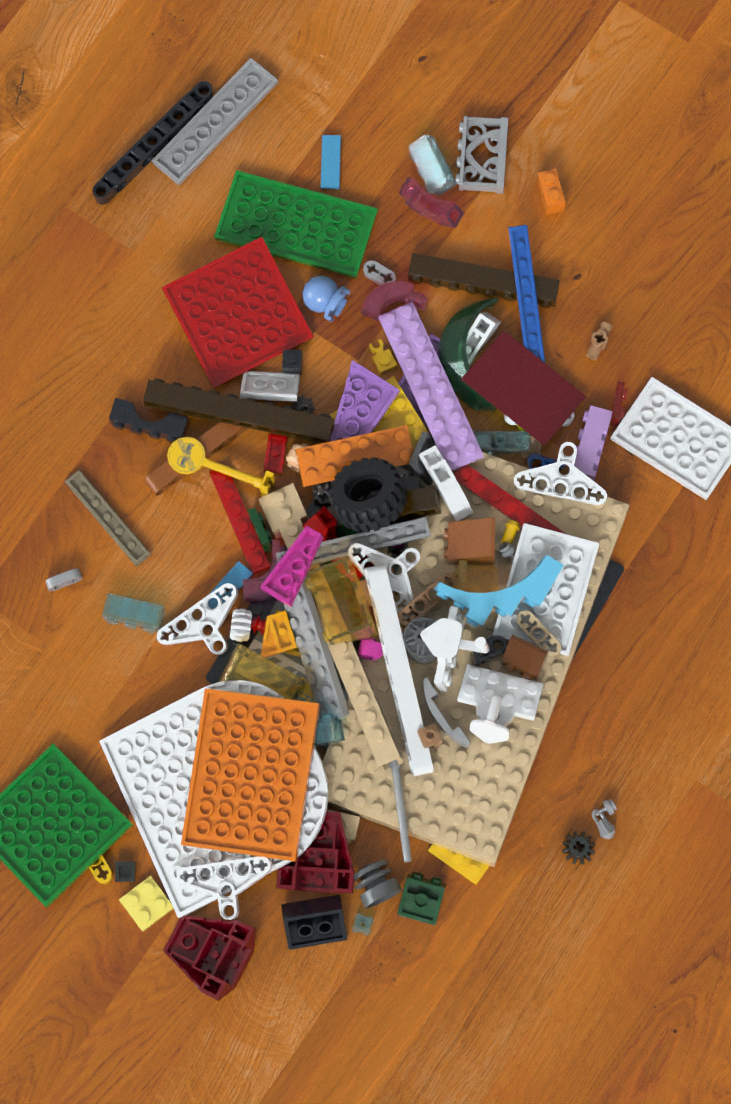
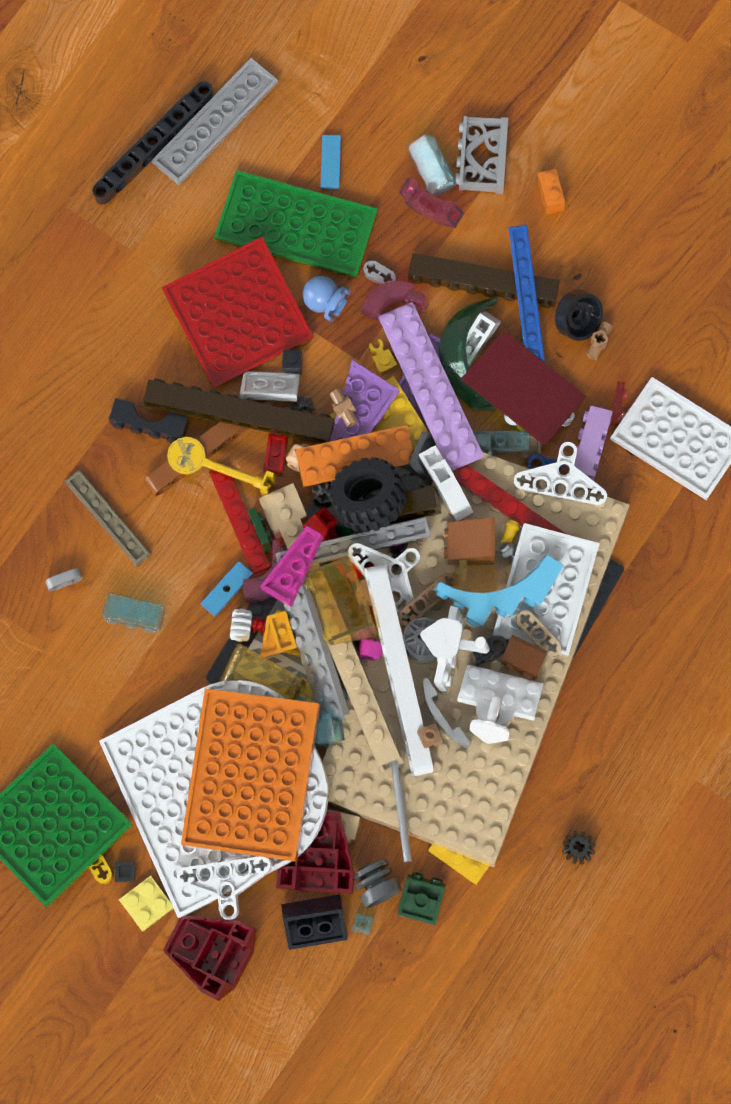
white beam [157,583,238,655] -> none
light grey piece [592,799,617,839] -> none
none -> medium nougat axle [330,388,358,427]
none -> black piece [555,290,603,341]

